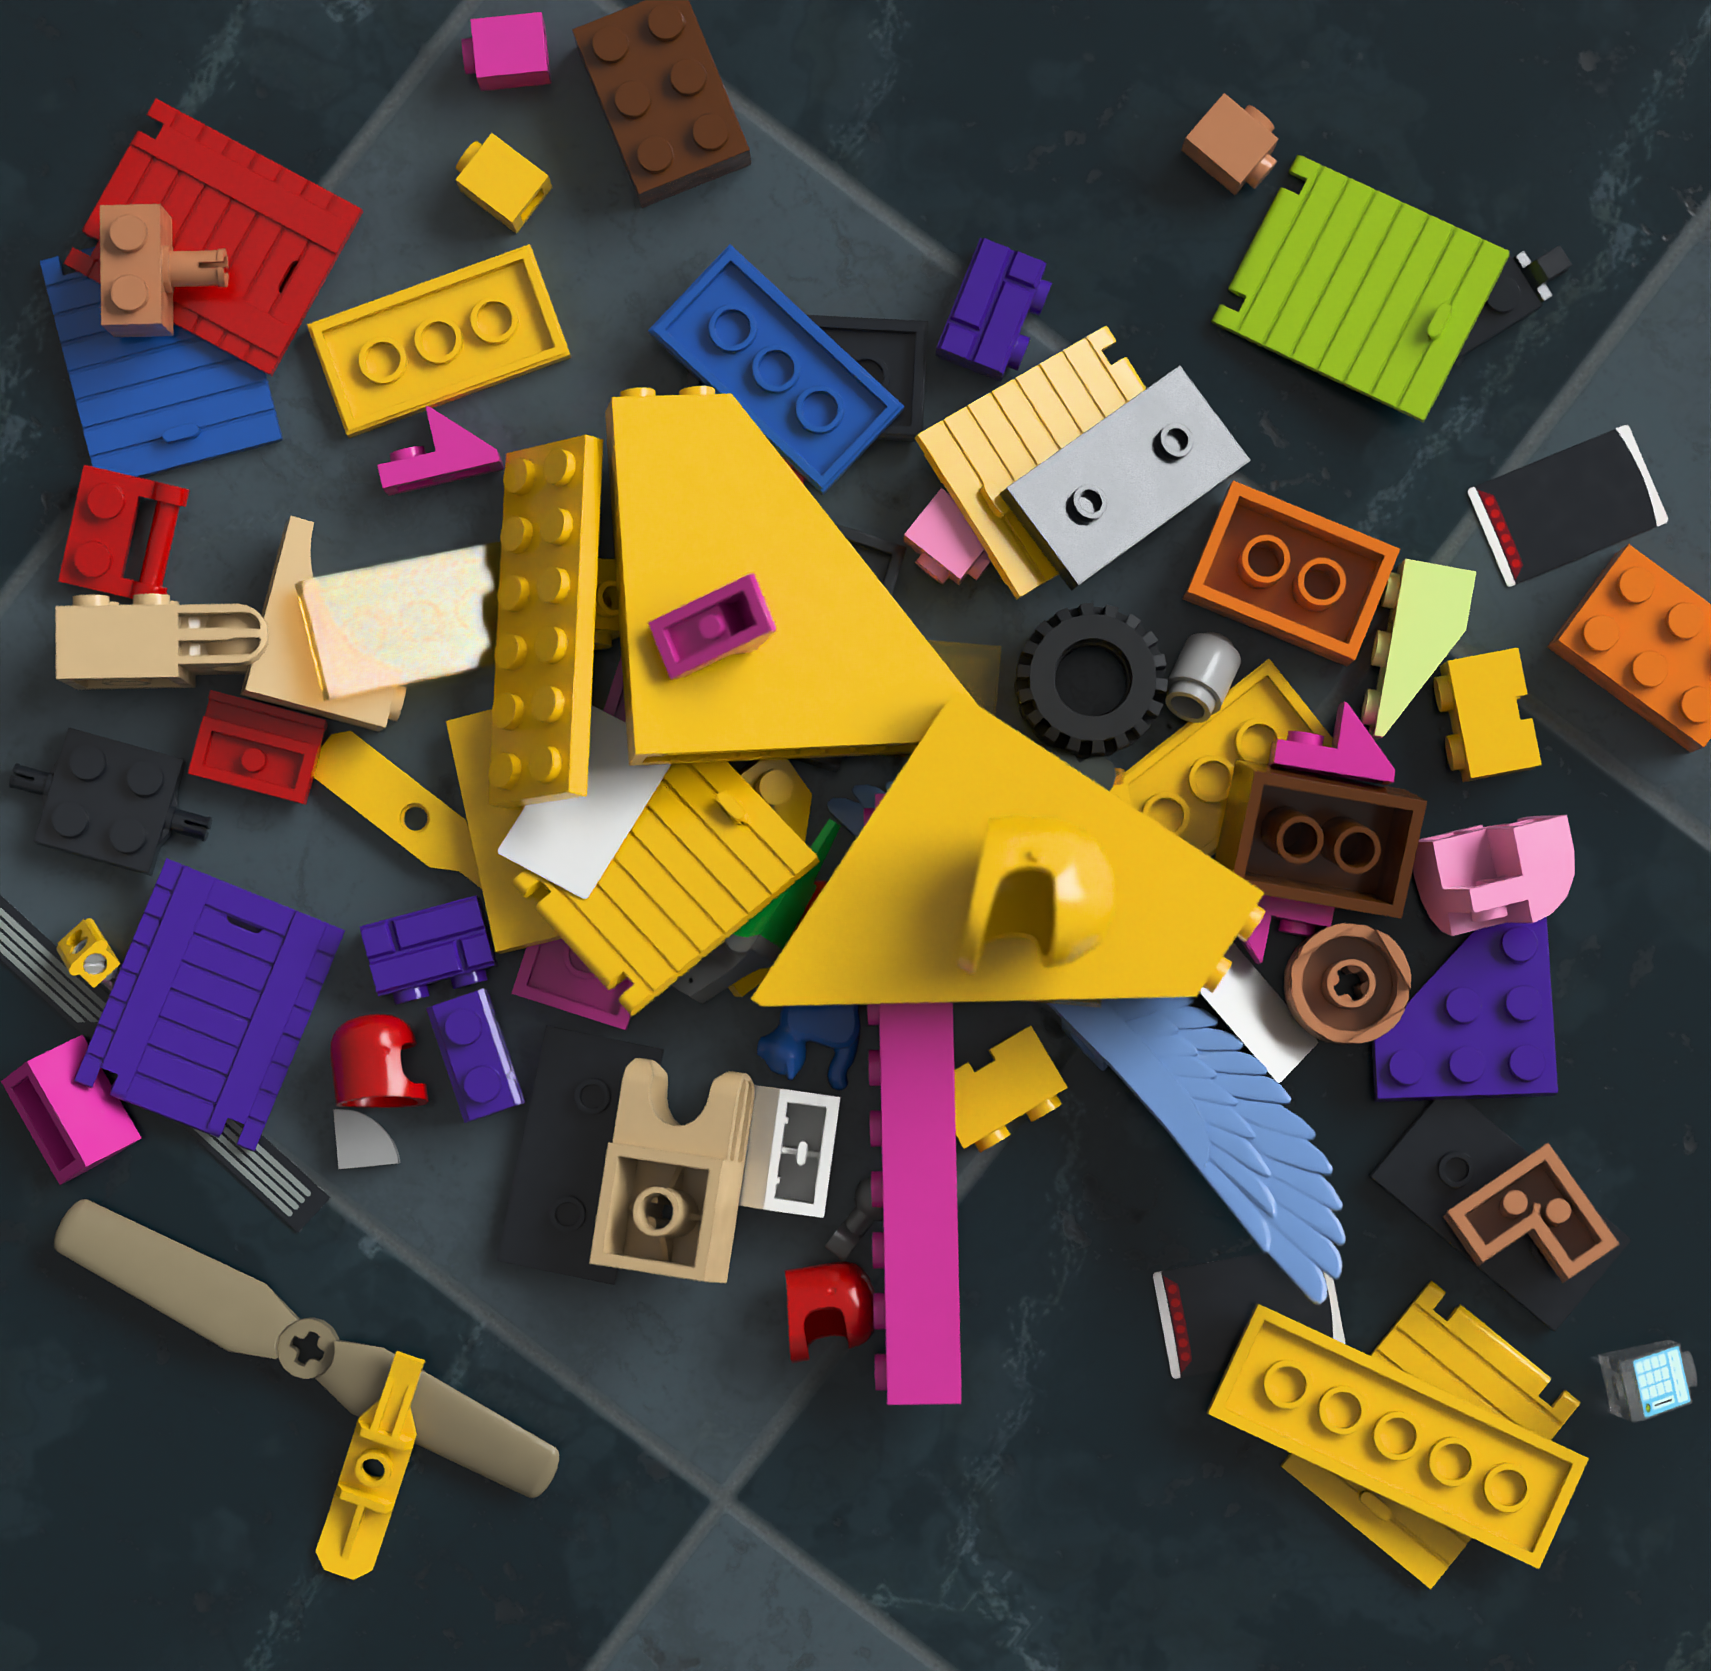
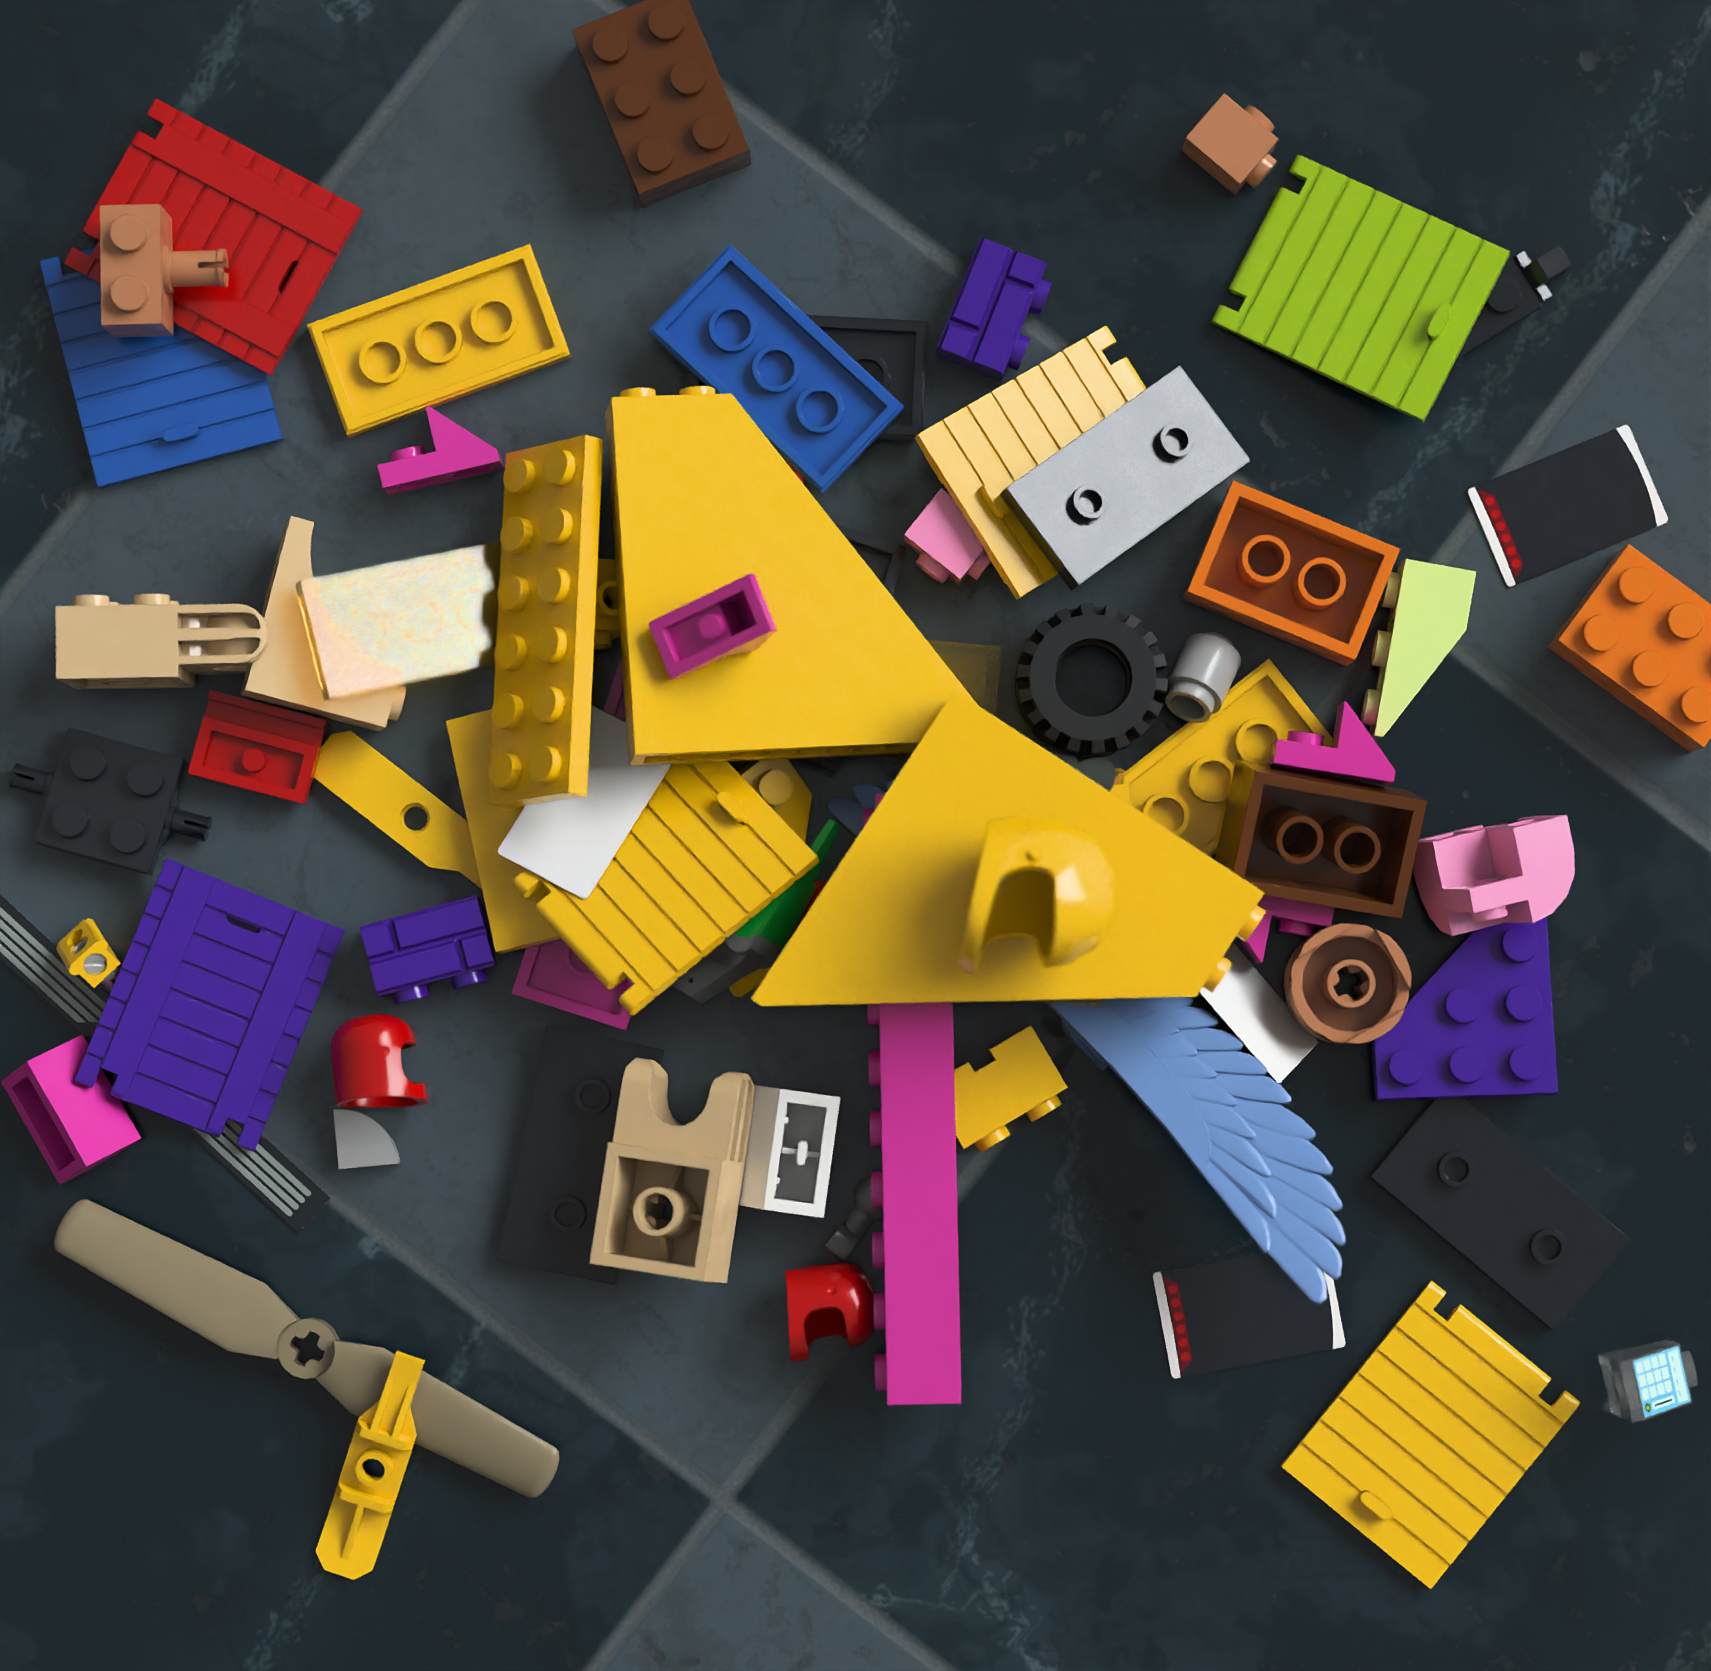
red plate [58,465,190,599] -> none
dark purple brick [426,989,526,1123] -> none
yellow brick [455,133,552,234] -> none
dark pink brick [462,12,551,91] -> none
blue animal [757,1005,861,1090] -> none
yellow plate [1206,1303,1589,1569] -> none
yellow brick [1434,647,1542,782] -> none
nougat brick [1443,1143,1619,1283] -> none

